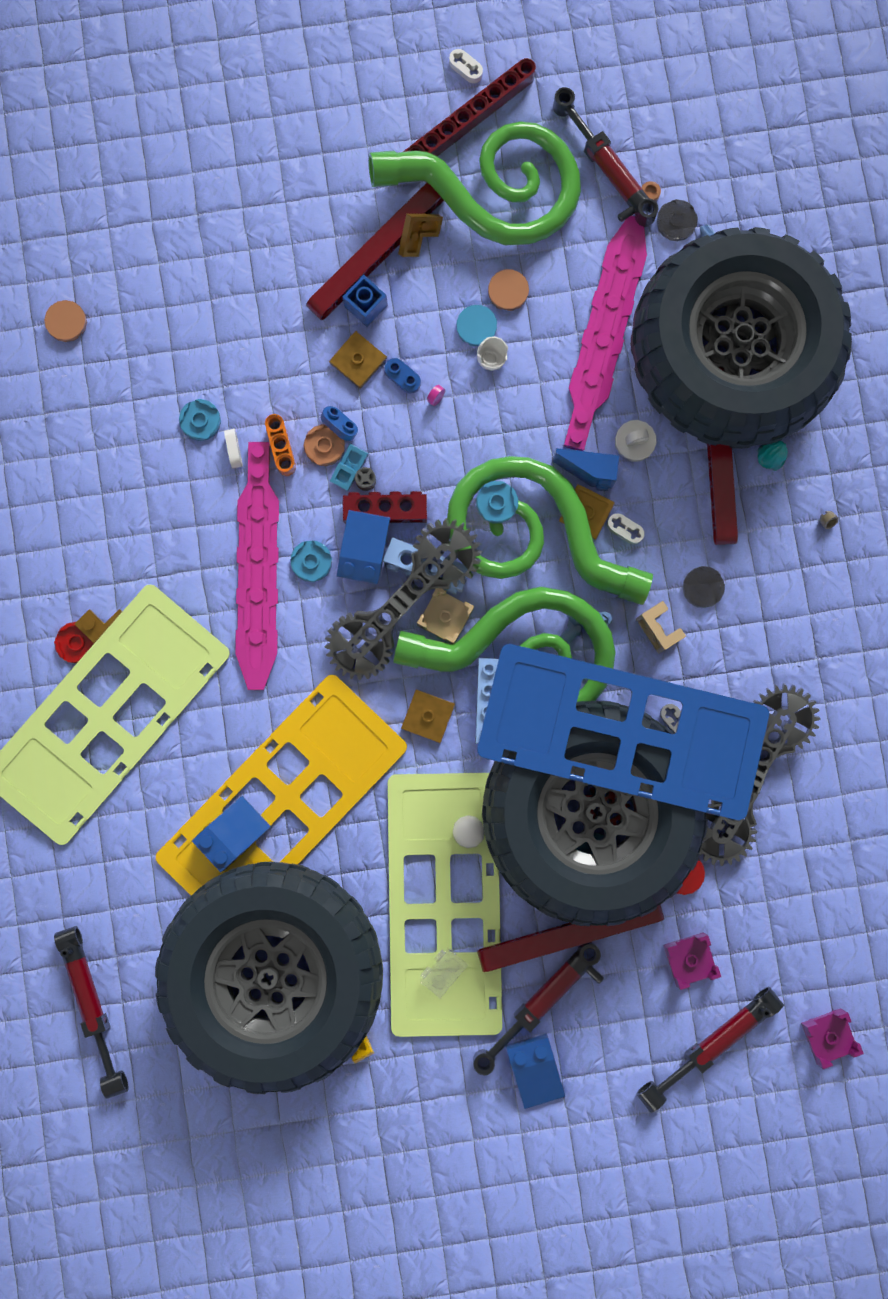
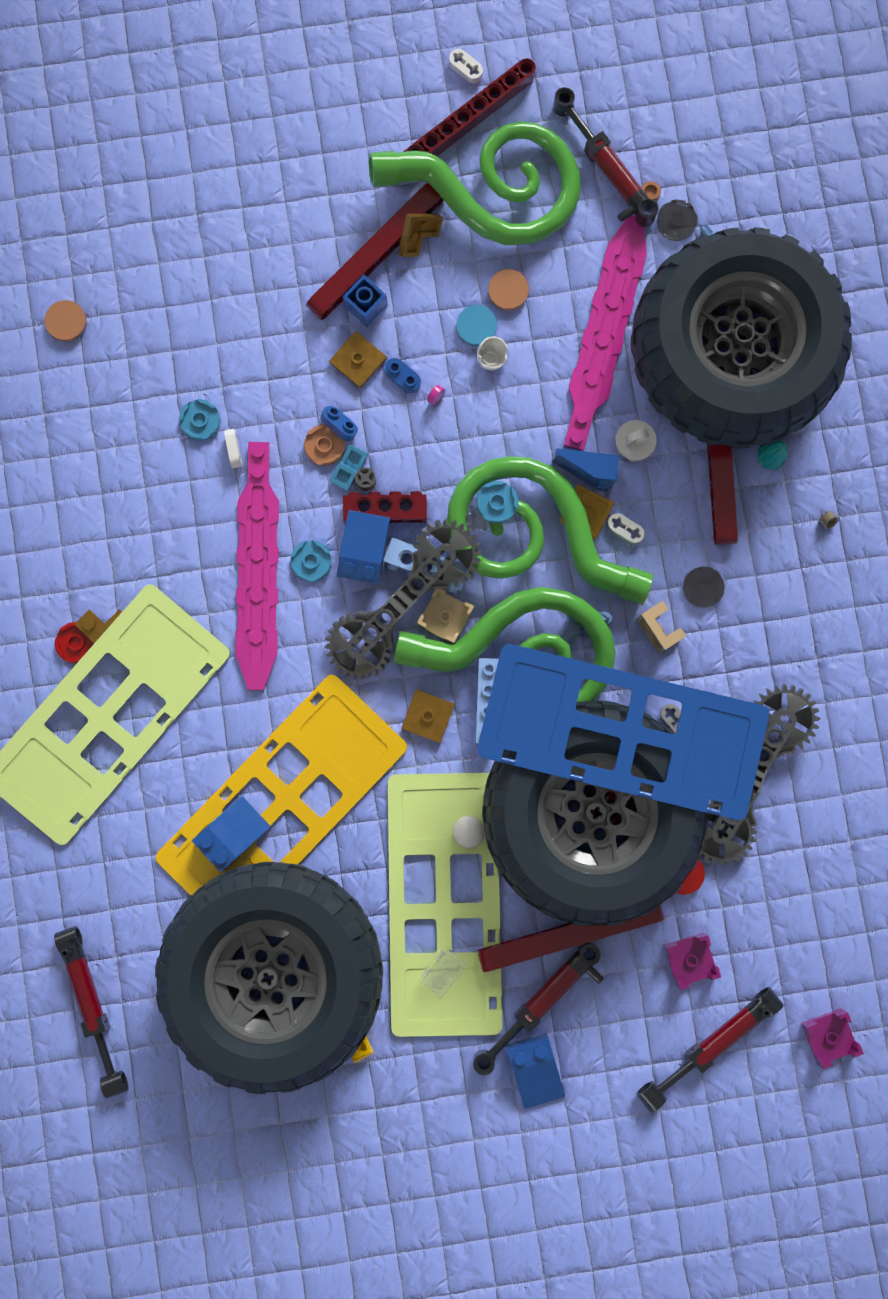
orange beam [265,414,296,476] -> none

